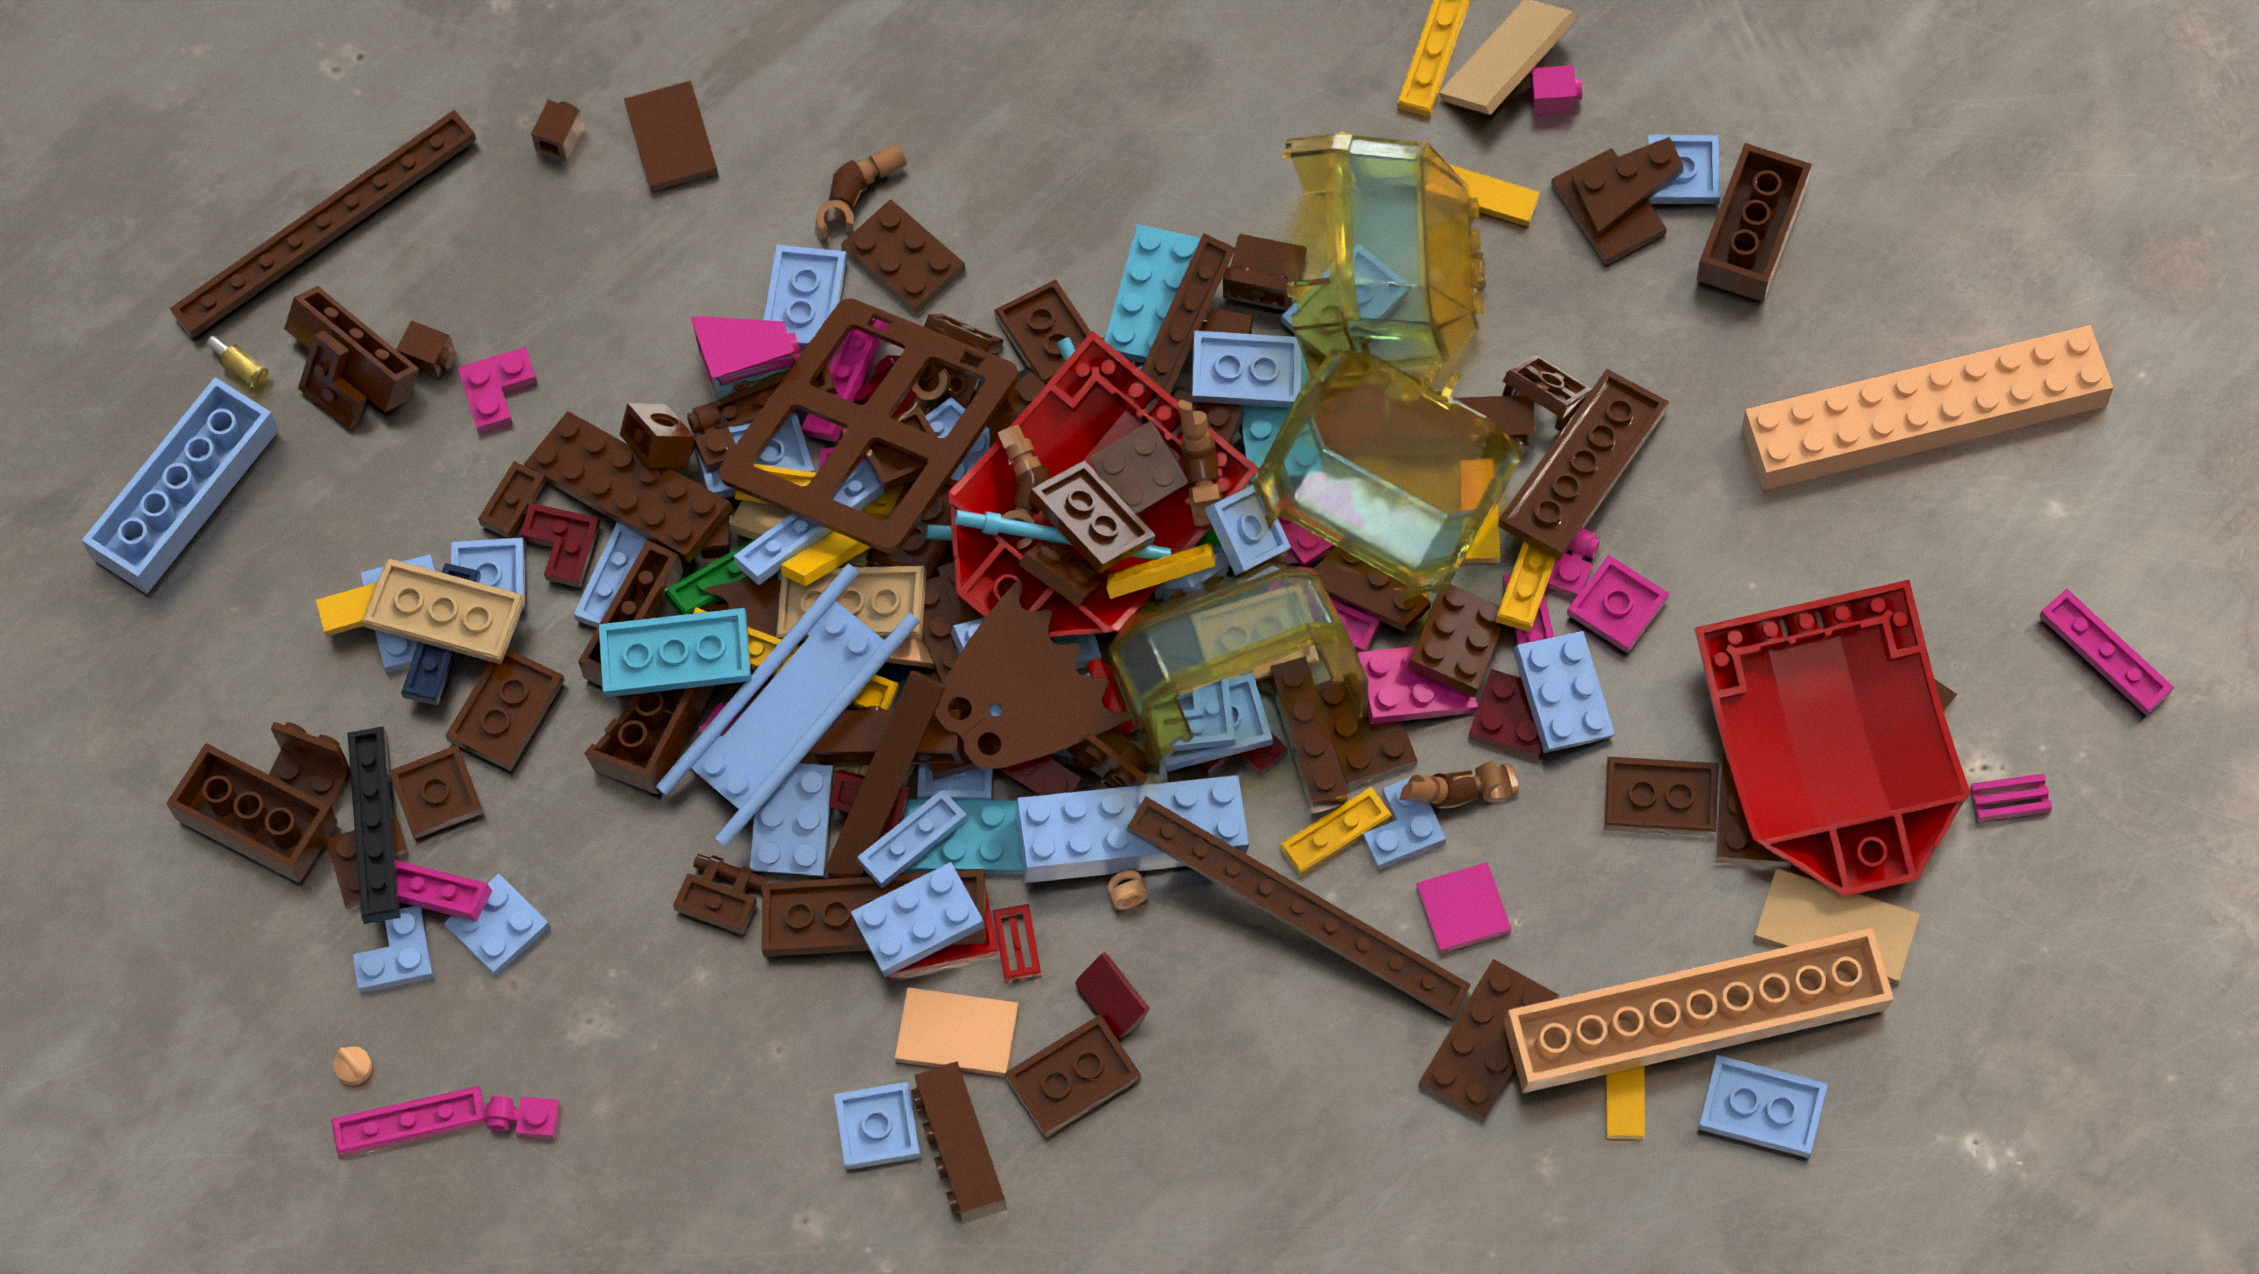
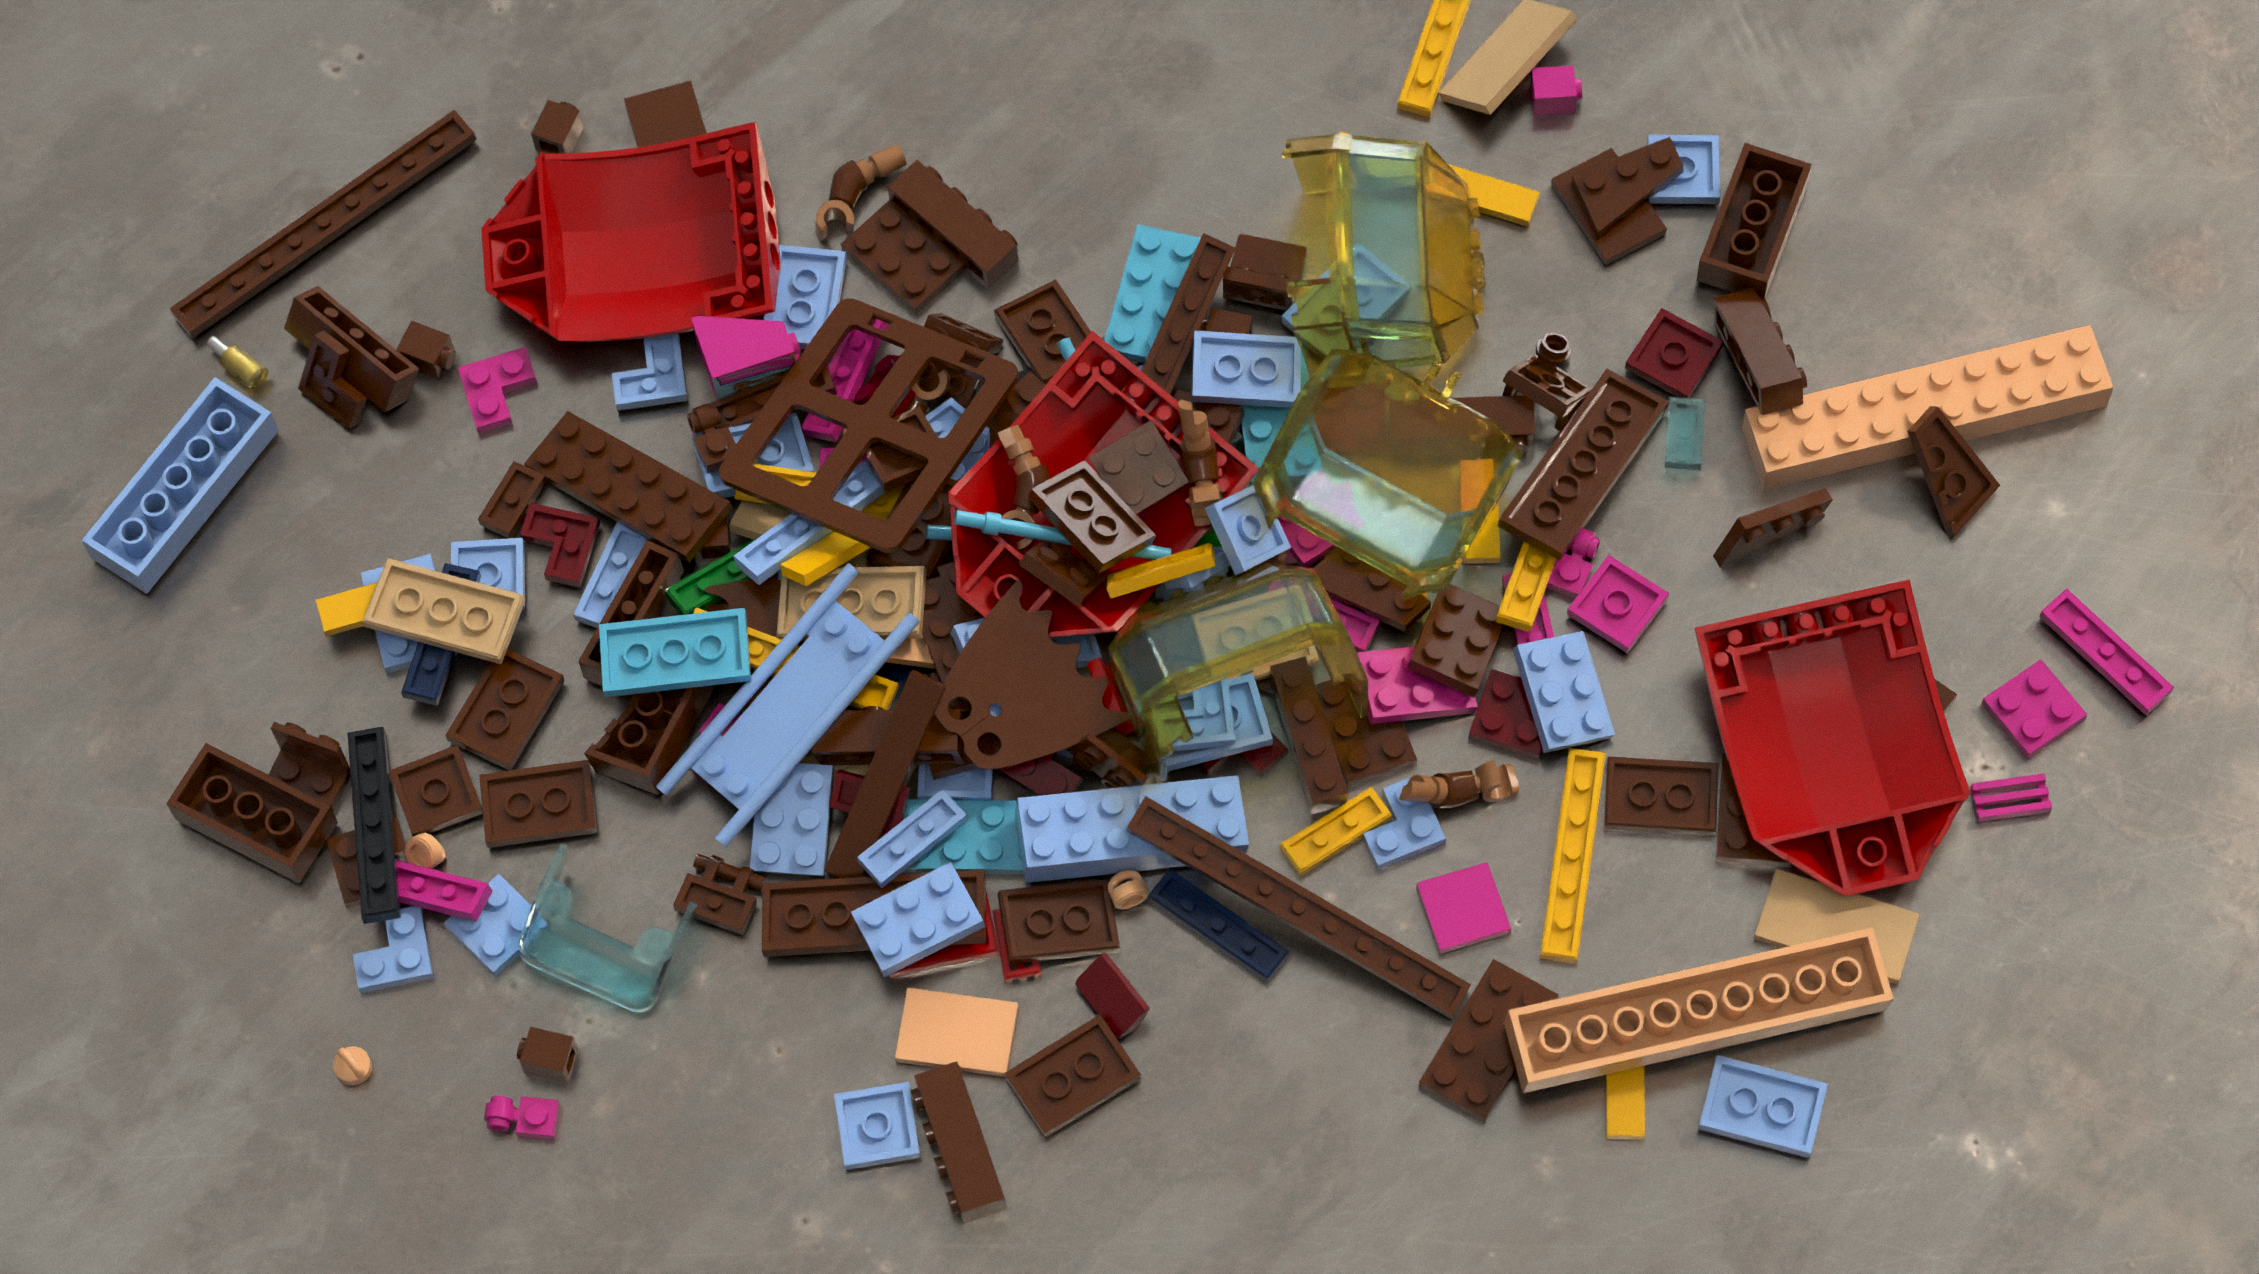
dark pink tile [331,1086,487,1158] -> none
reddish brown brick [619,403,695,469] -> none
none -> light nougat tile [405,833,446,869]
none -> reddish brown plate [479,760,597,848]
none -> red windscreen [481,122,781,341]
none -> reddish brown brick [517,1026,578,1083]
none -> clear light blue windscreen [519,843,697,1013]
none -> light blue plate [612,333,688,411]
none -> reddish brown brick [887,160,1019,288]
none -> reddish brown tile [997,879,1120,964]
none -> dark blue tile [1148,869,1290,984]
none -> reddish brown plate [1535,332,1571,365]
none -> yellow tile [1540,748,1606,964]
none -> dark red plate [1625,308,1724,402]
none -> clear light blue plate [1665,397,1706,471]
none -> reddish brown brick [1713,287,1807,415]
none -> reddish brown wing [1713,488,1833,567]
none -> reddish brown wing [1907,406,2000,535]
none -> dark pink plate [1981,659,2087,760]

